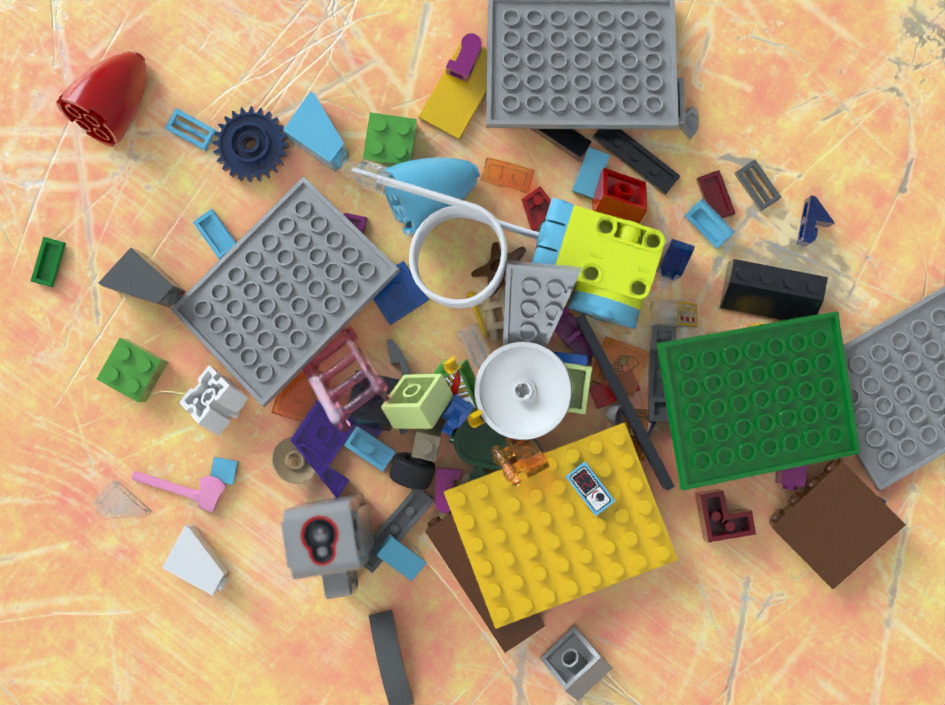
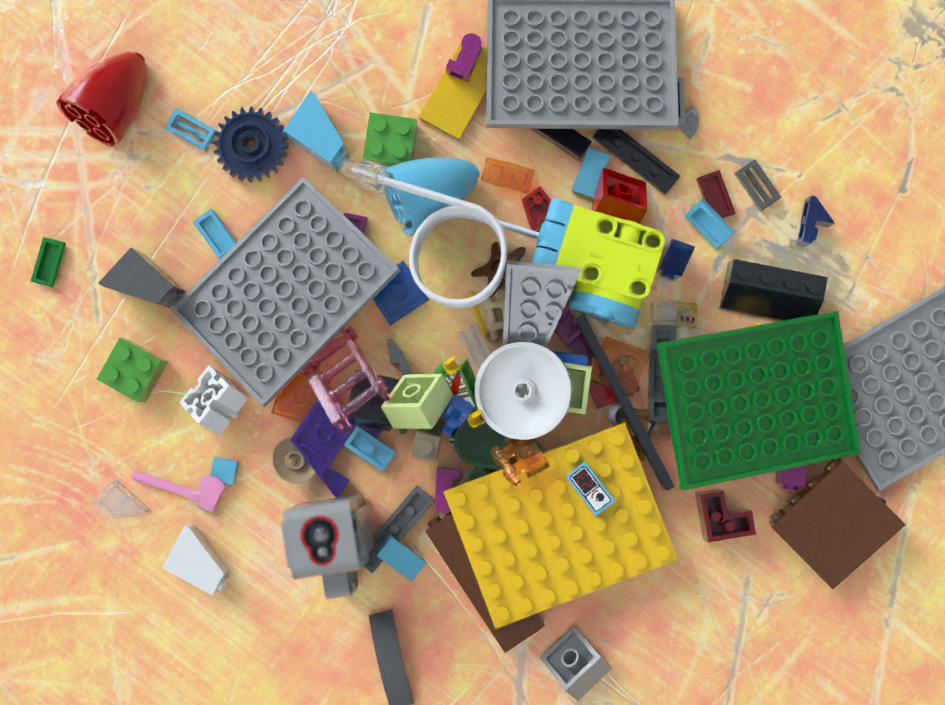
black tyre [389,452,436,490] -> none

